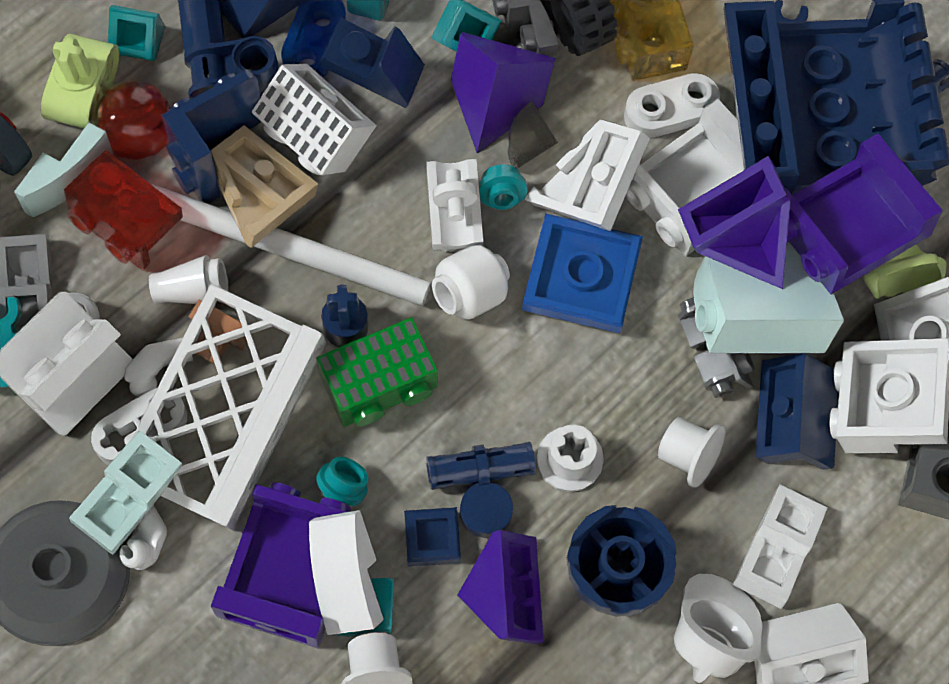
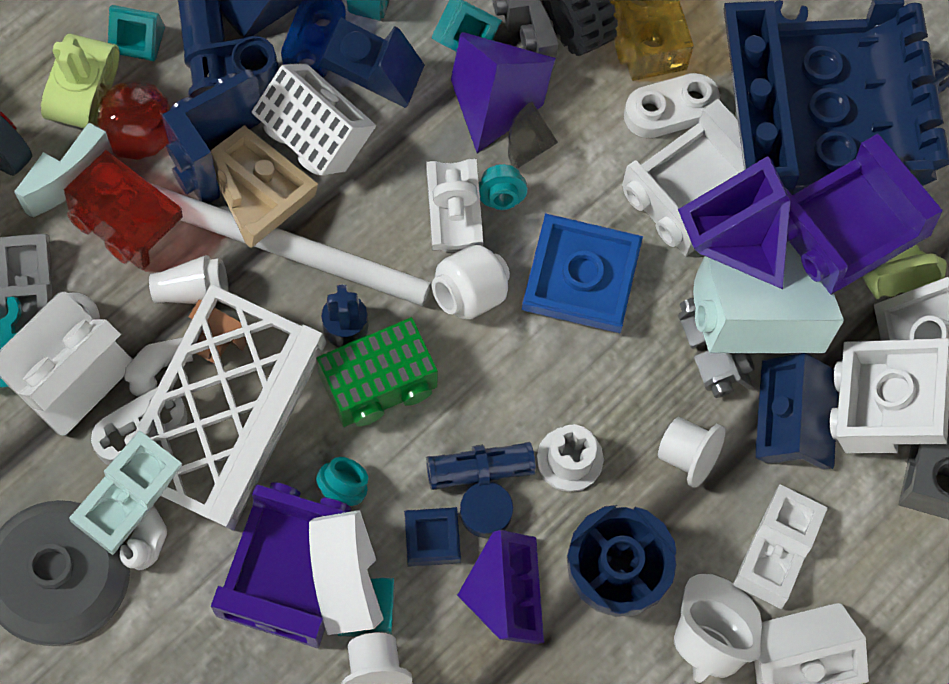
white wing [525,119,650,231] -> none

